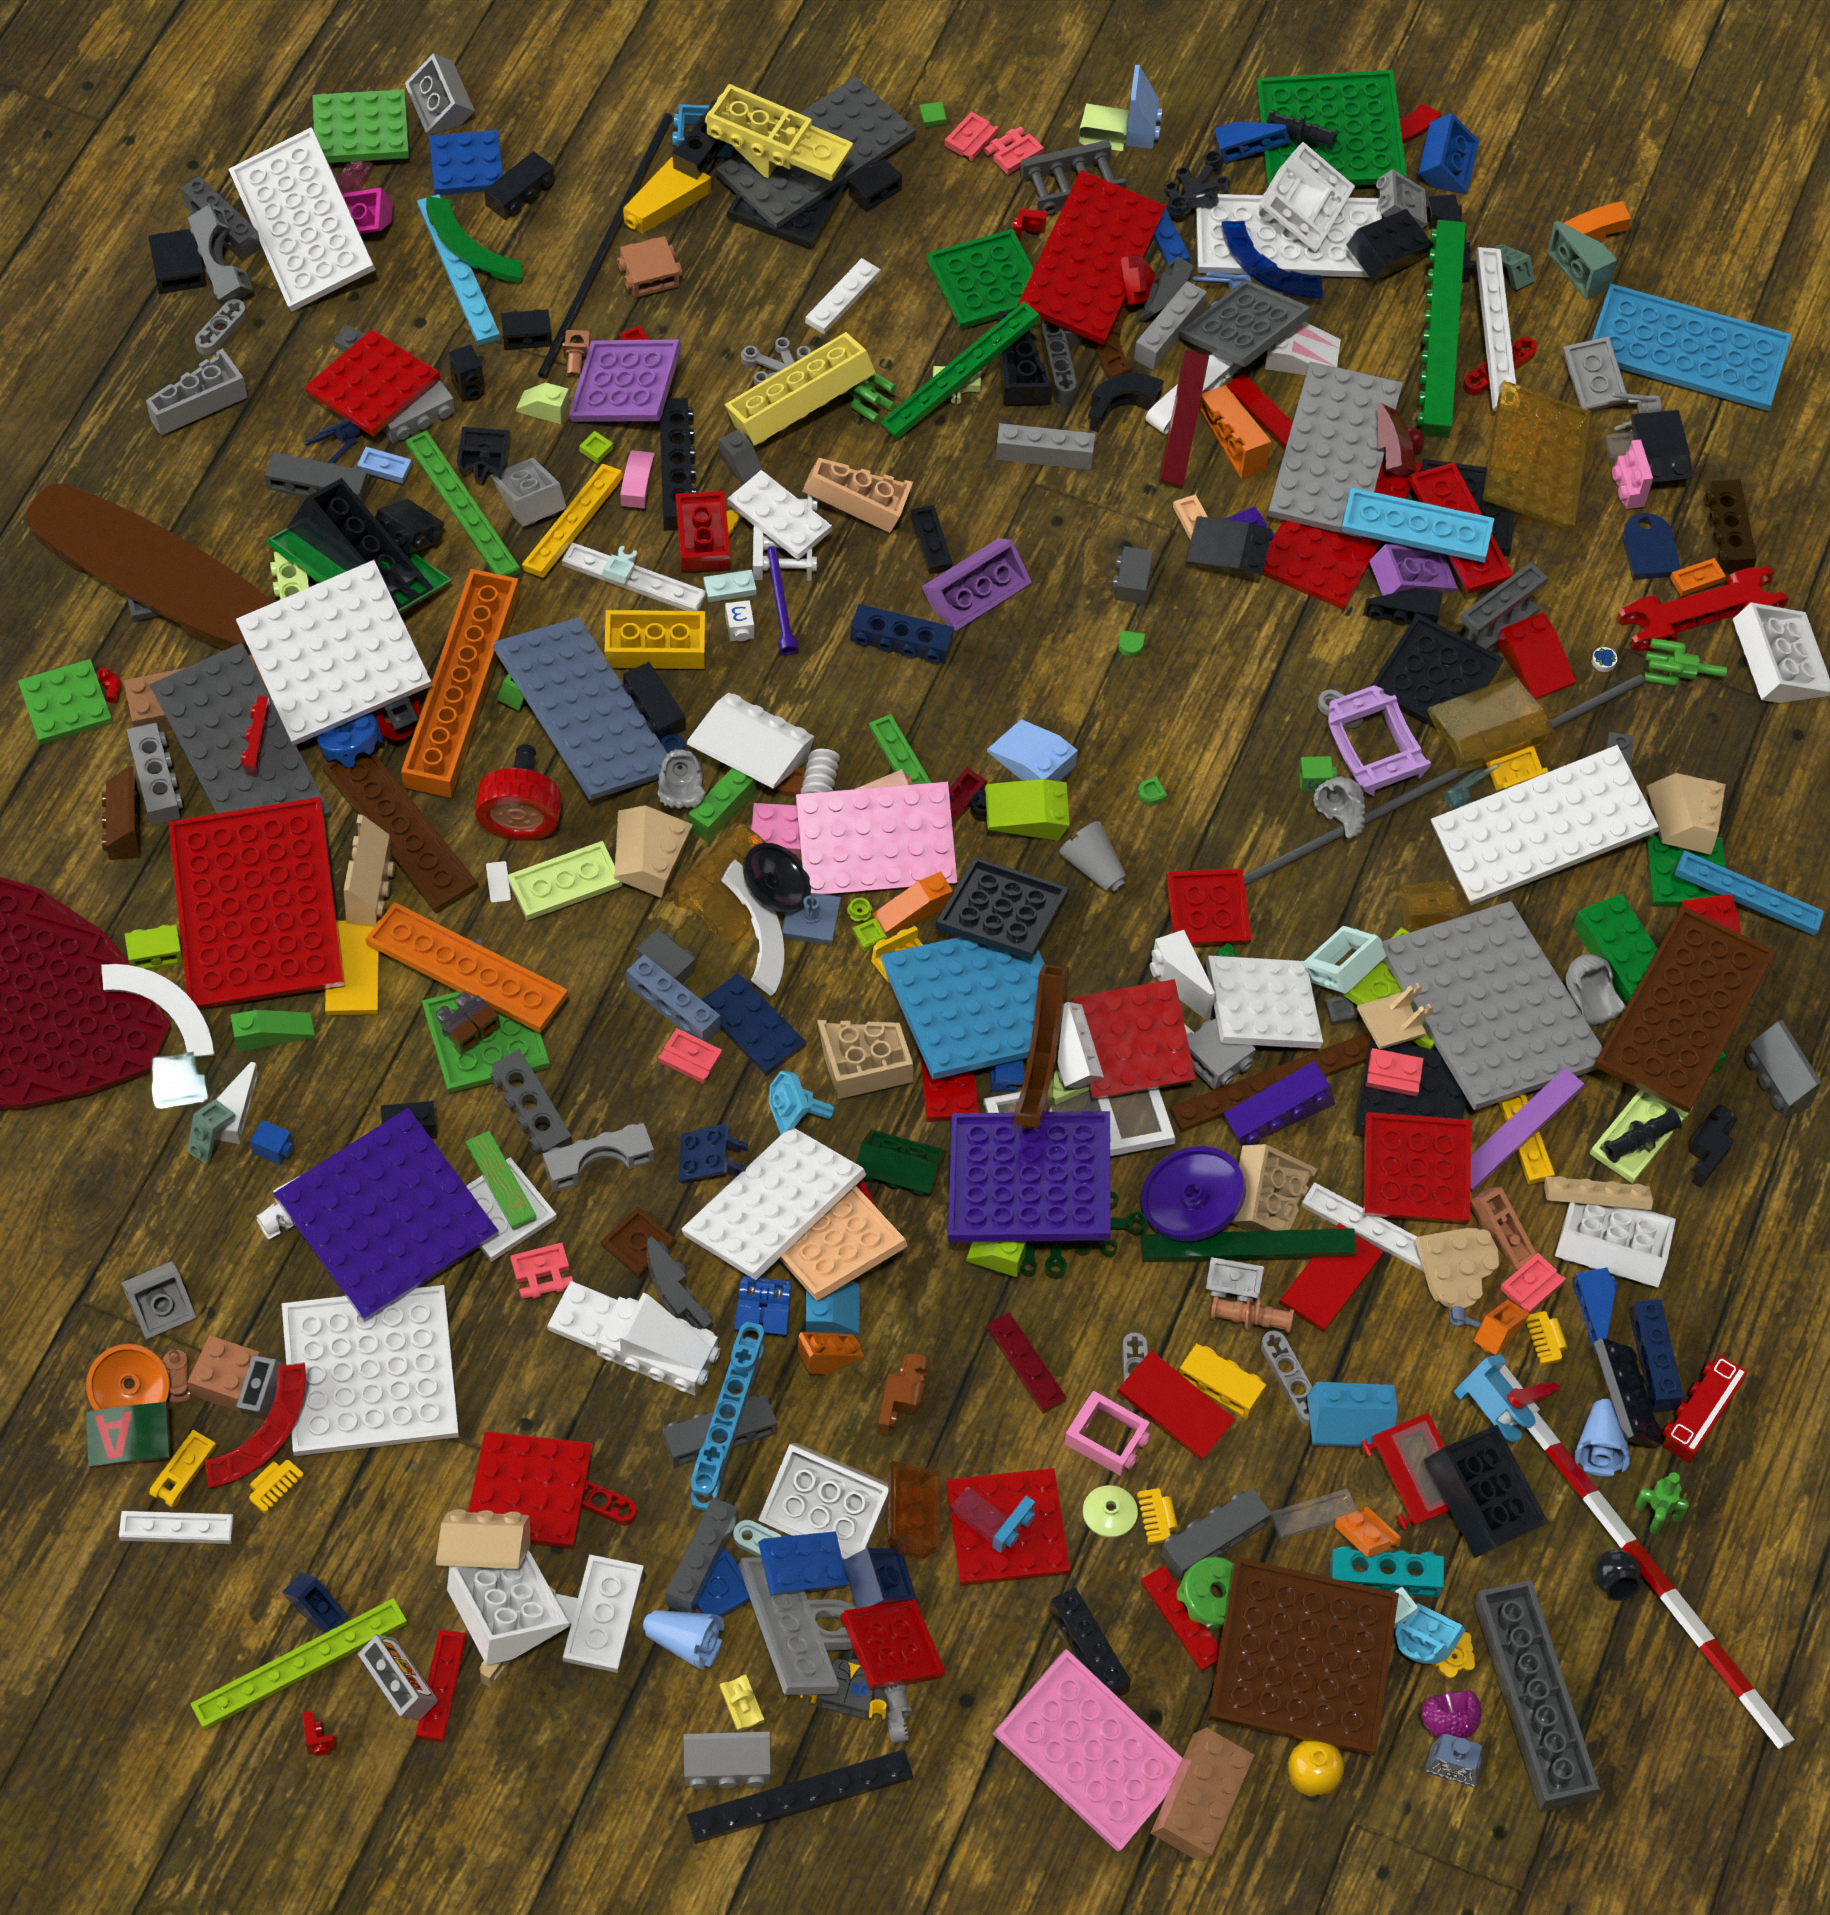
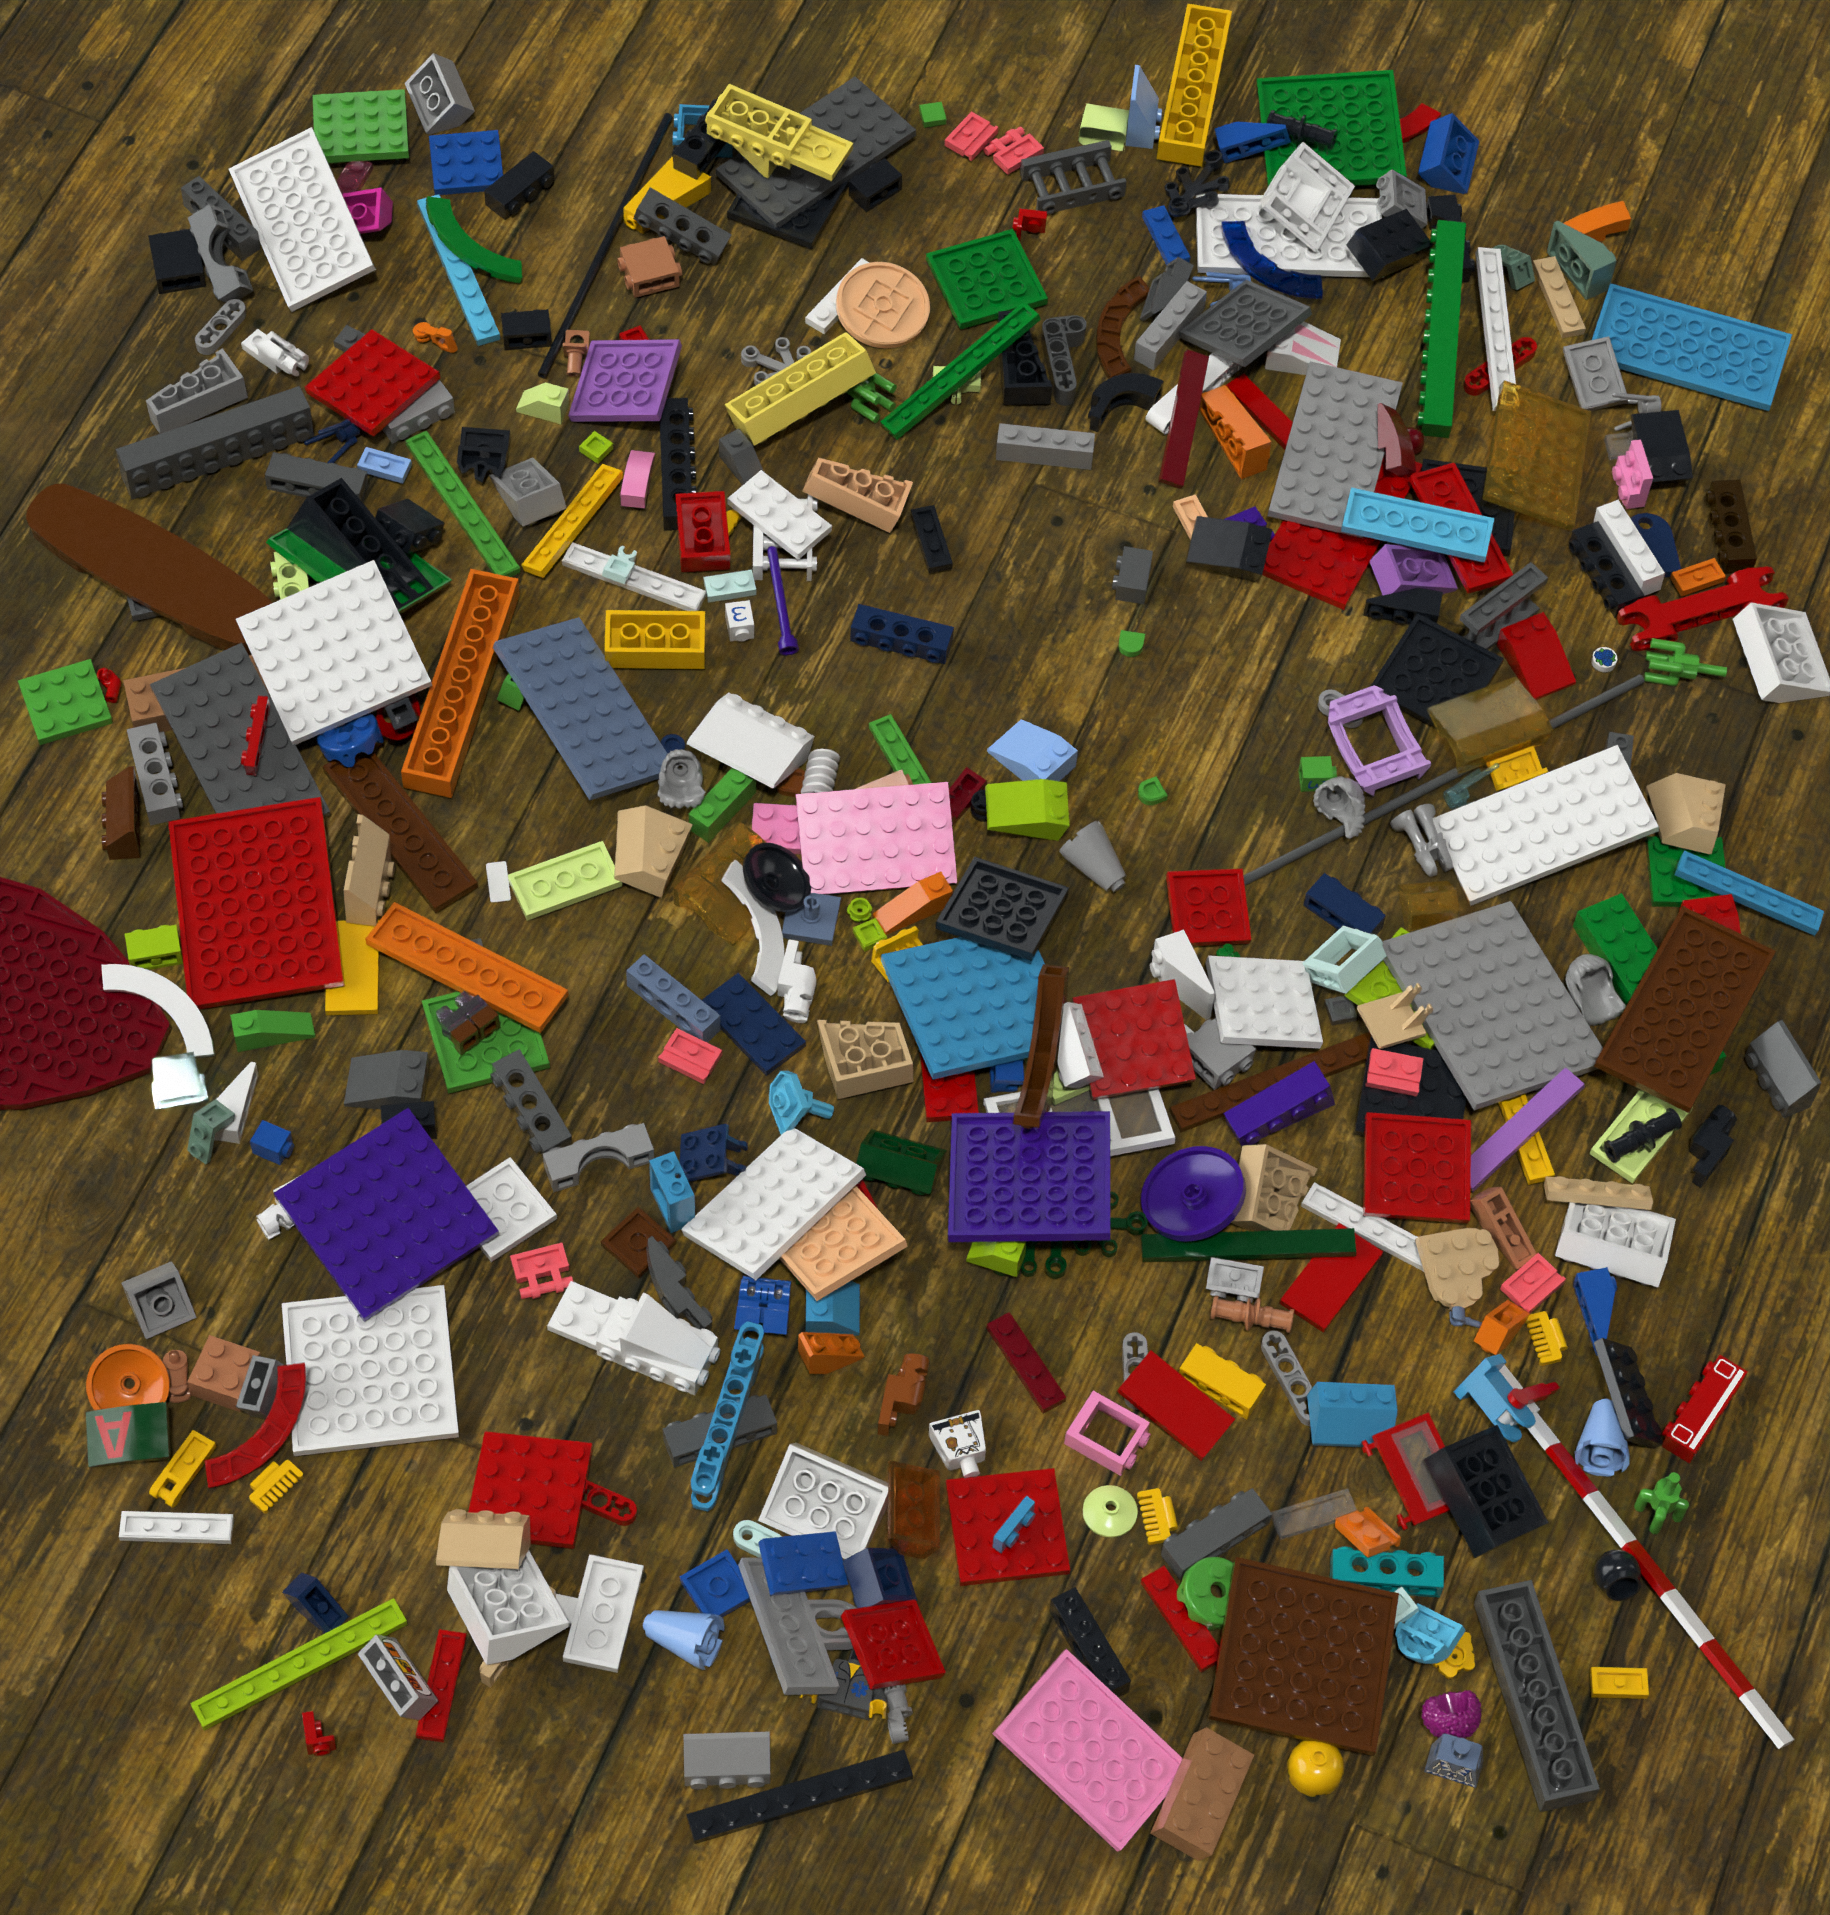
black brick [449,344,485,402] -> none
bright green tile [465,1131,537,1230] -> none
red wheel [475,744,562,841] -> none
black brick [622,662,686,742] -> none
dark grey brick [636,929,695,984] -> none
dark grey brick [666,1497,738,1613] -> none
light yellow hips [720,1674,764,1732] -> none
medium lavender slope [922,538,1032,631] -> none
clear pink plate [950,1487,1008,1544] -> none
red plate [1017,170,1166,345] -> none
red plate [1121,254,1156,305] -> none
dark blue brick [1629,1299,1684,1413] -> none
none -> dark grey brick [116,386,314,500]
none -> white plate [241,329,309,376]
none -> dark grey slope [344,1050,430,1110]
none -> orange piece [413,322,458,353]
none -> dark grey brick [633,187,732,266]
none -> dark azure window [649,1151,695,1233]
none -> white plate [778,939,817,1023]
none -> light nougat plate [836,262,930,348]
none -> white torso [929,1410,986,1478]
none -> yellow brick [1157,4,1232,167]
none -> dark blue brick [1303,873,1386,935]
none -> light grey piece [1390,804,1453,877]
none -> tan plate [1532,256,1586,338]
none -> black brick [1569,521,1644,618]
none -> yellow plate [1590,1667,1649,1699]
none -> white brick [1593,500,1665,596]

